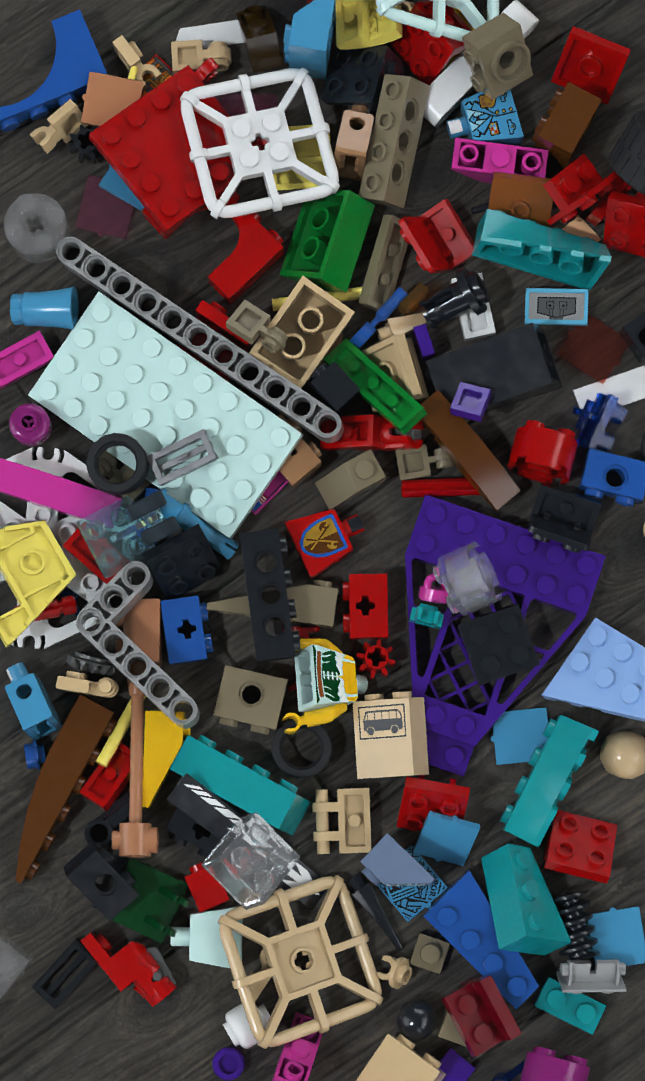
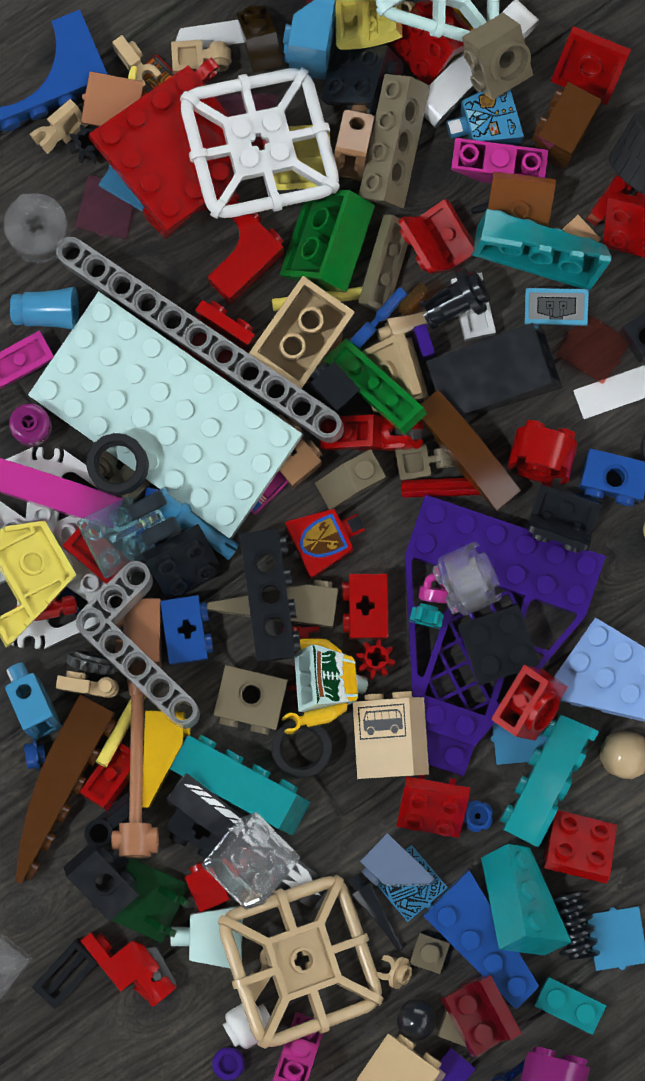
flat silver tile [147,429,219,486] -> none
dark tan plate [226,300,288,354] -> none
tan plate [312,788,372,854] -> none
dark azure piece [413,811,480,866] -> none
dark purple tile [450,382,491,422] -> none
red bracket [543,153,618,225] -> none
light grey hinge [556,959,626,994] -> none
clear blue hips [571,393,628,451] -> none
none -> blue plate [463,800,493,832]
none -> red brick [491,665,568,741]

